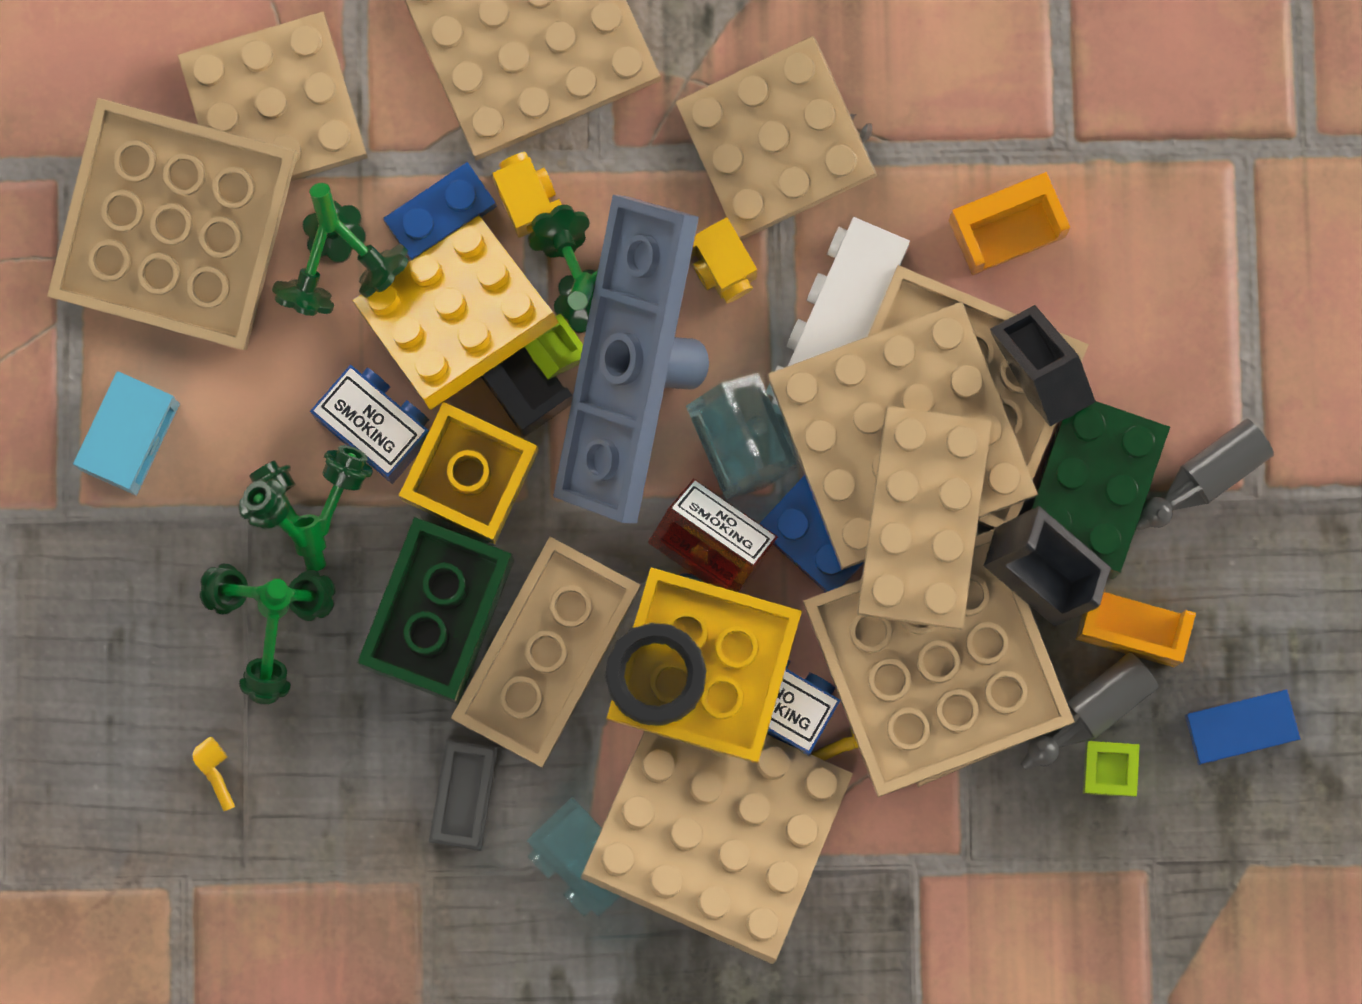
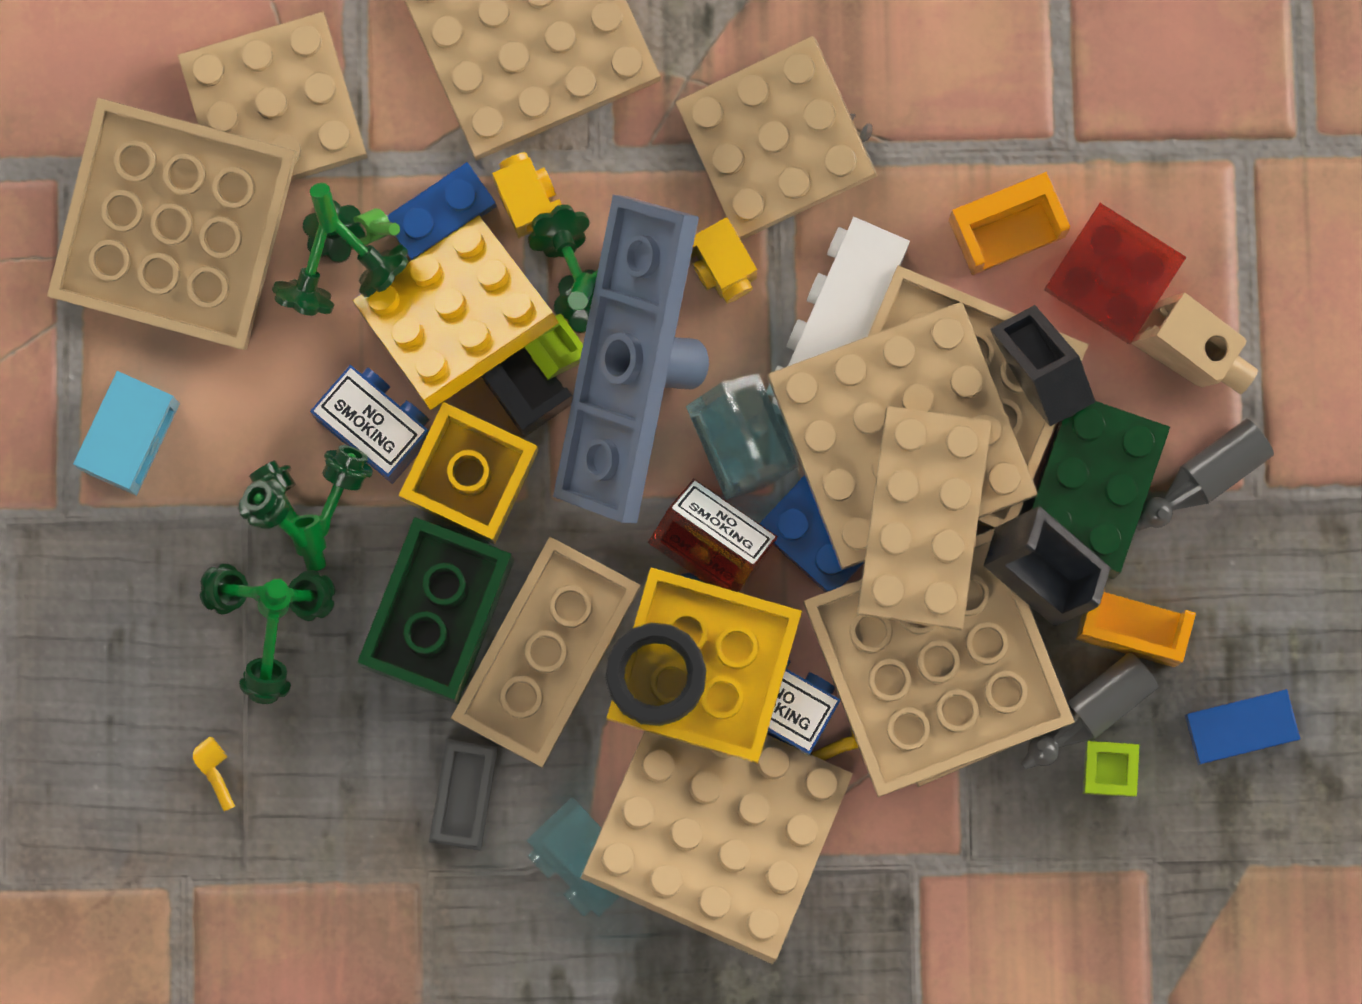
none -> bright green hand [353,208,400,245]
none -> clear red plate [1044,202,1186,345]
none -> tan torso [1131,292,1258,394]

